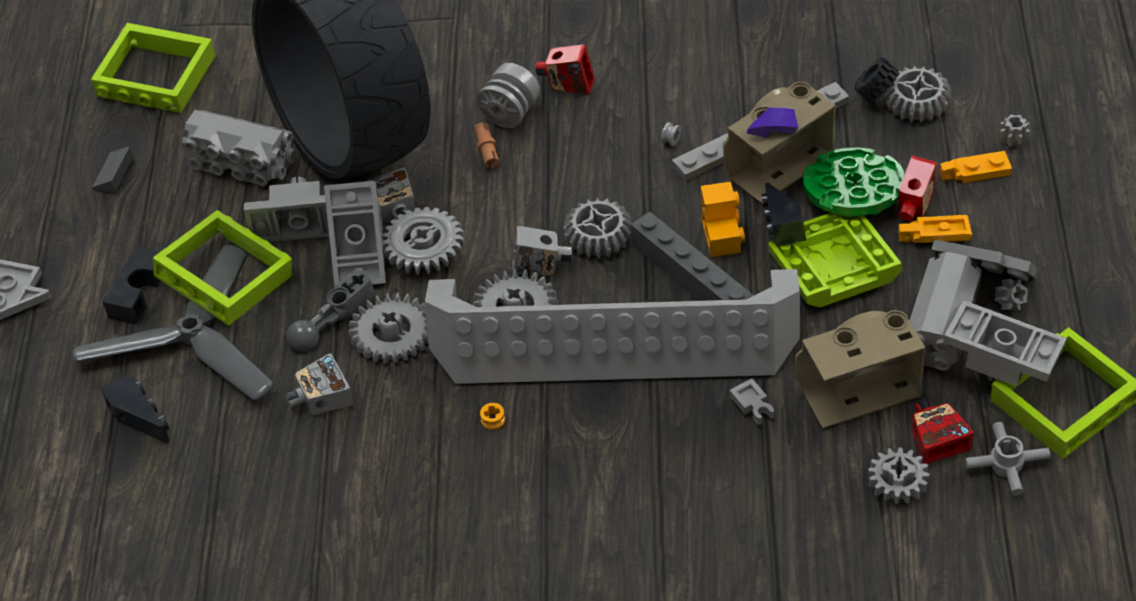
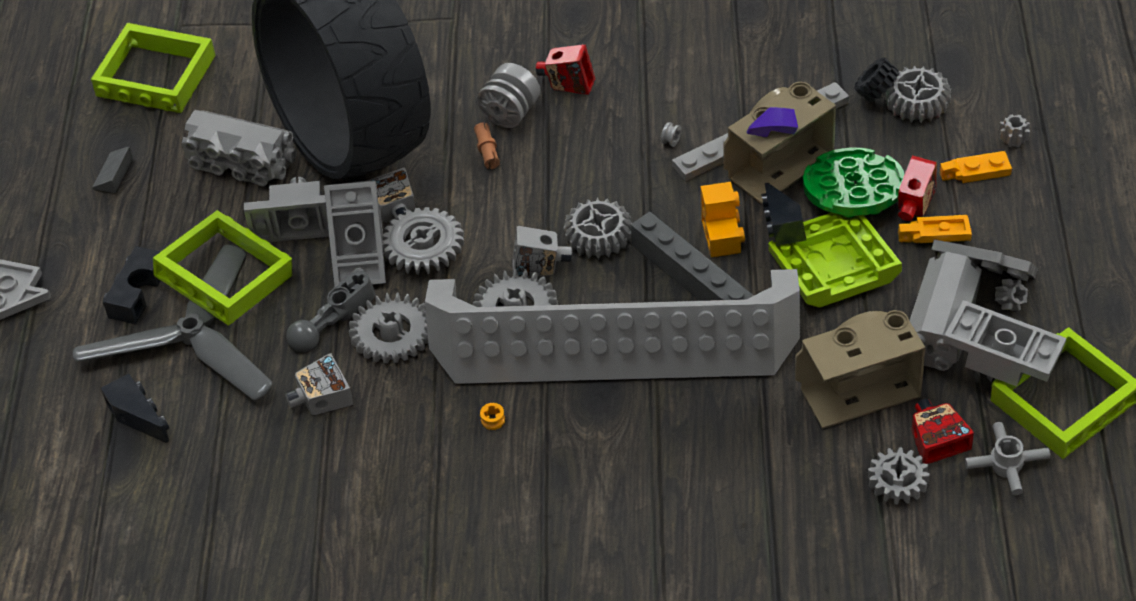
light grey plate [730,379,774,425] -> none

